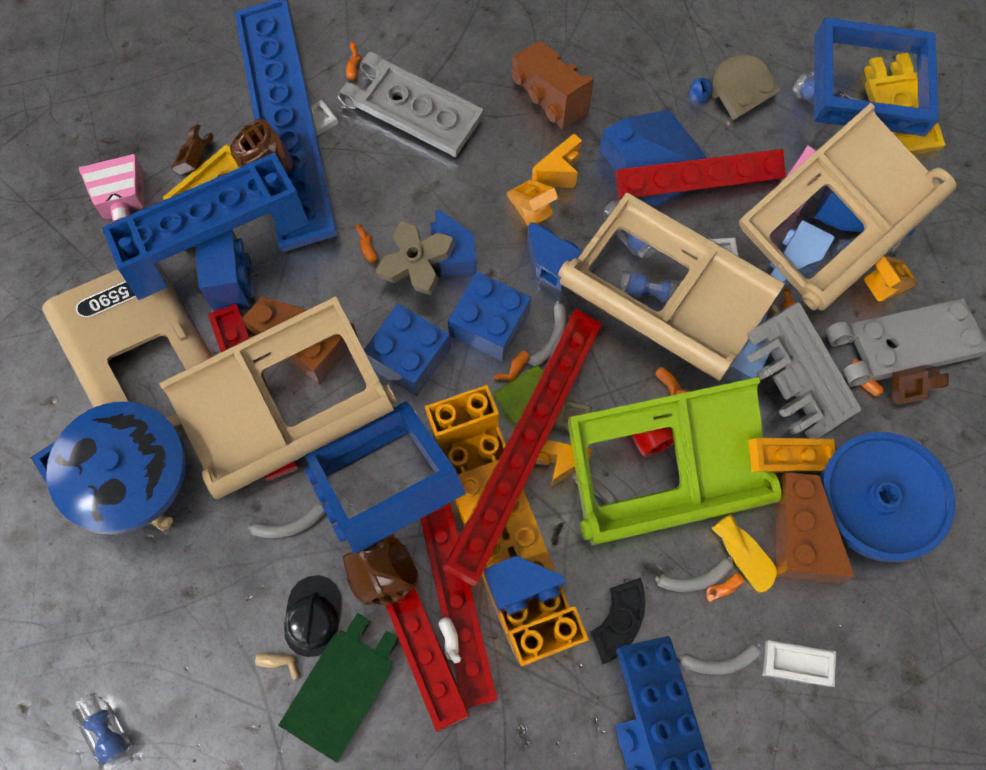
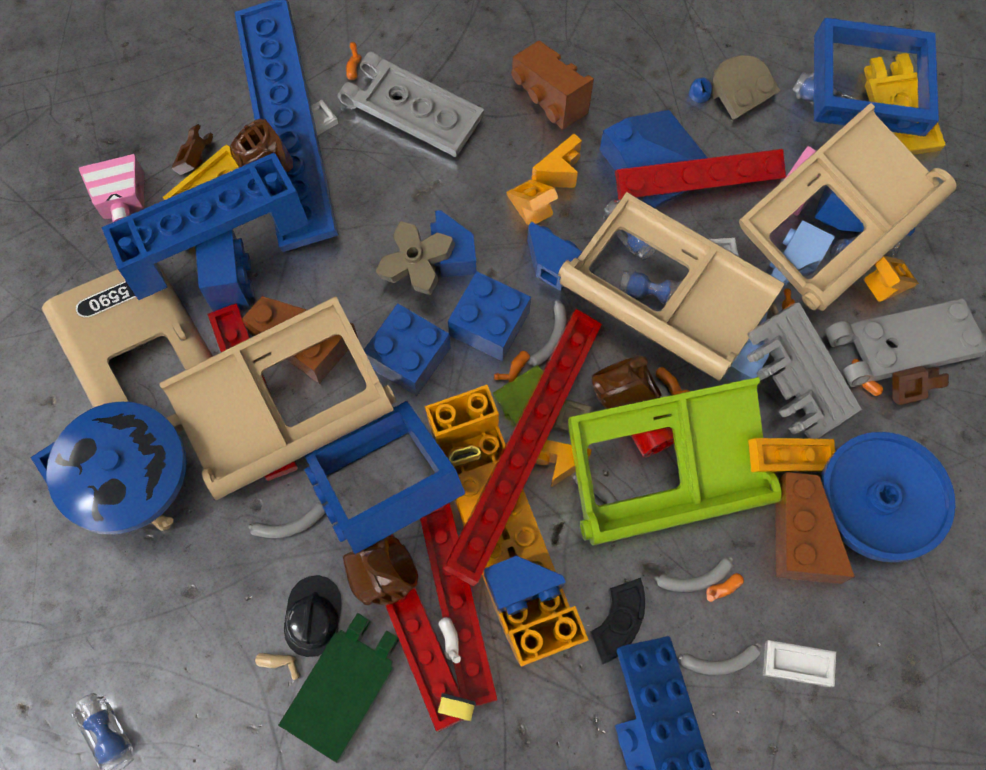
orange piece [355,224,379,263] -> none
yellow piece [711,514,777,593] -> none
none -> light yellow piece [438,693,476,721]
none -> light yellow piece [448,445,482,468]
none -> reddish brown piece [592,355,662,409]

